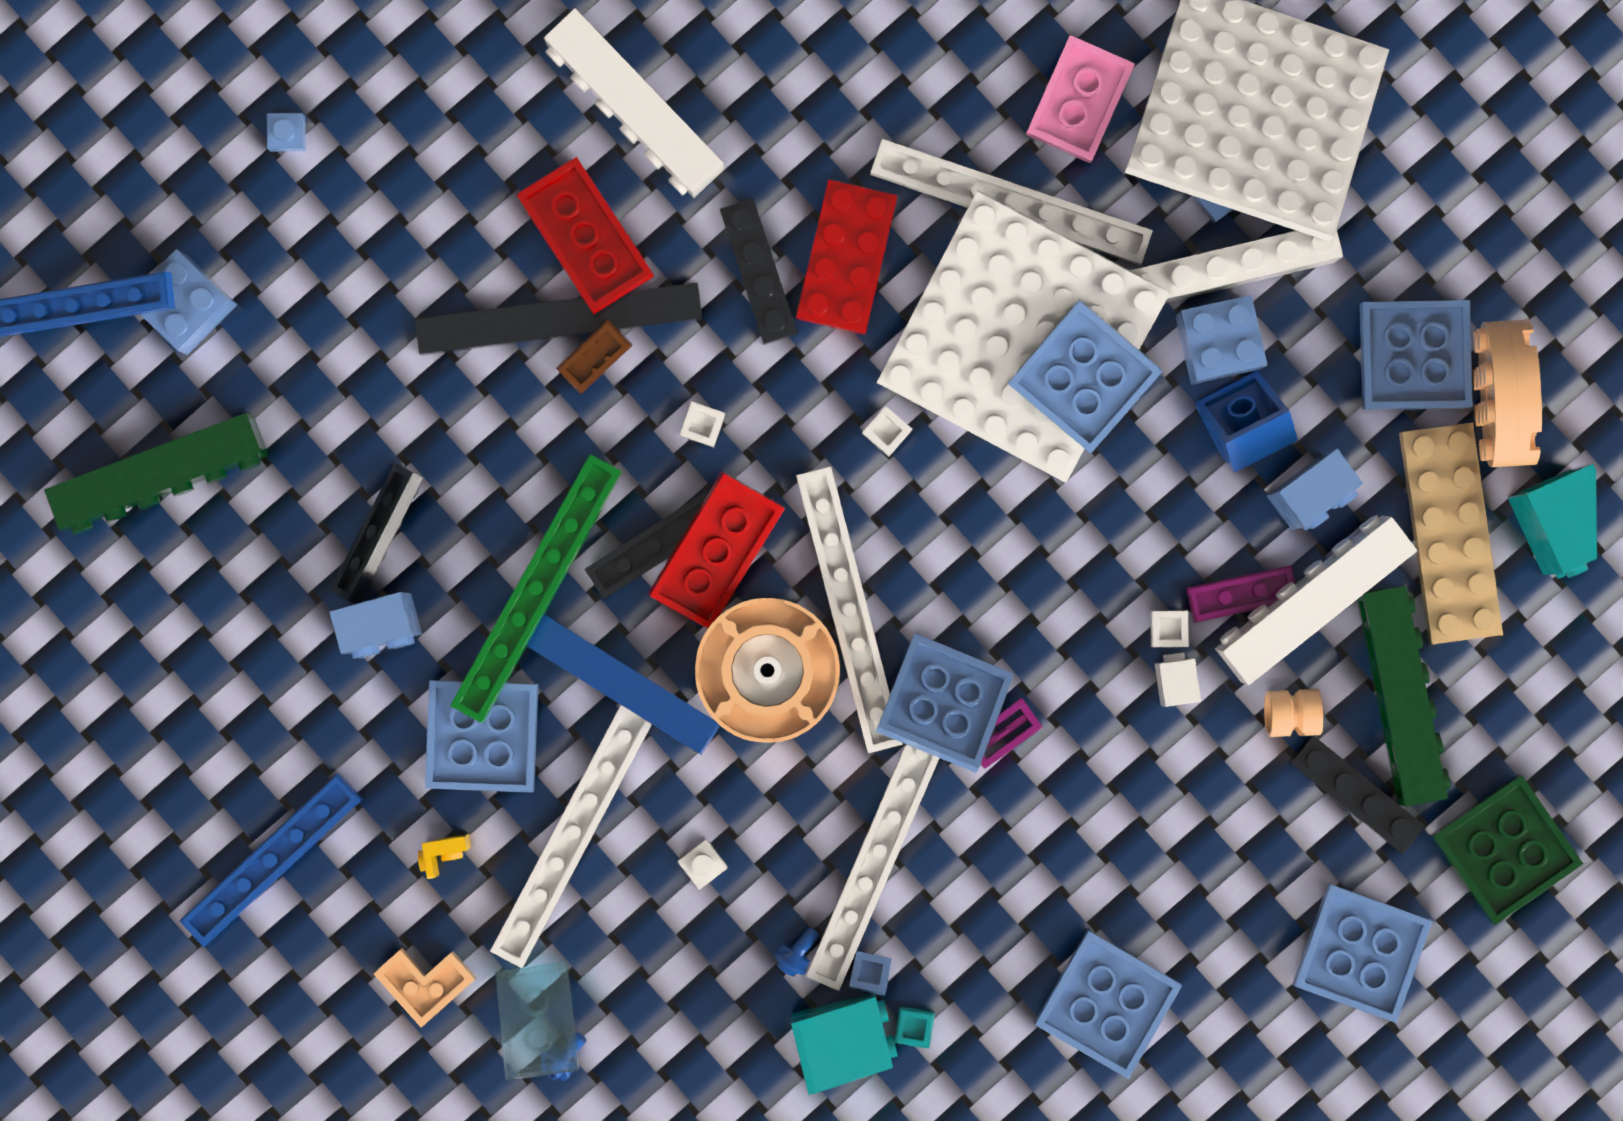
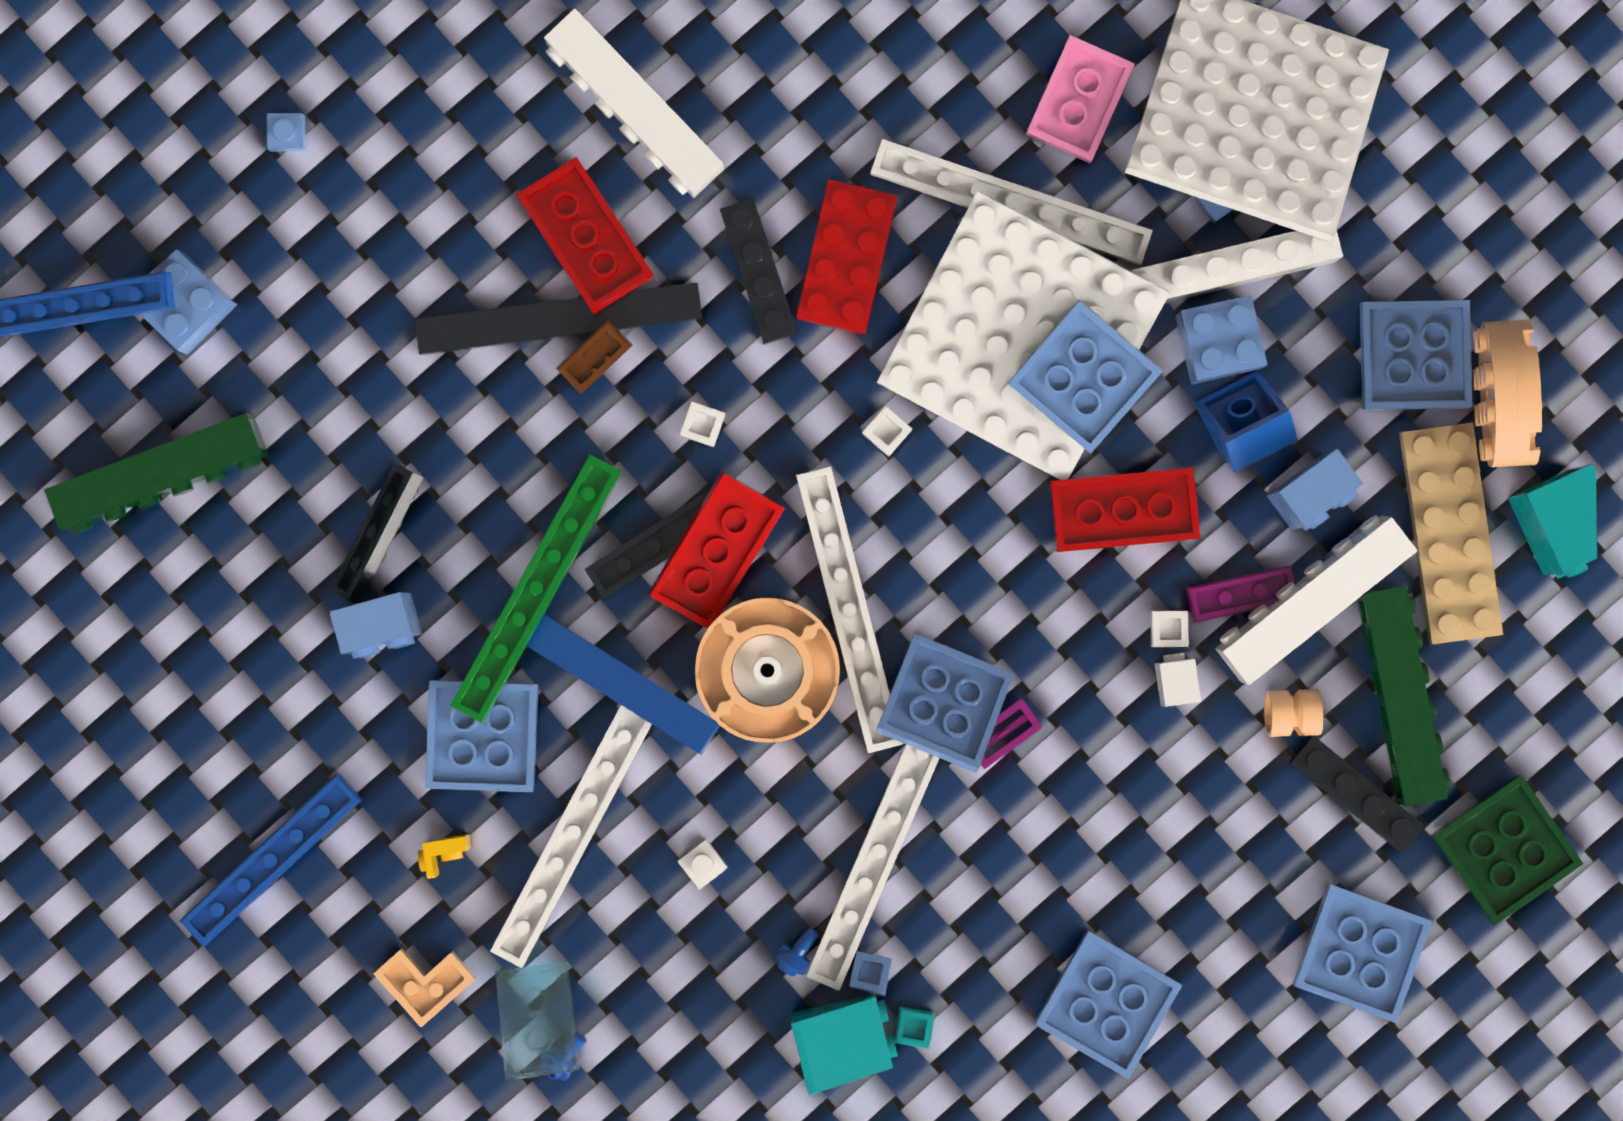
none -> red plate [1050,467,1201,553]

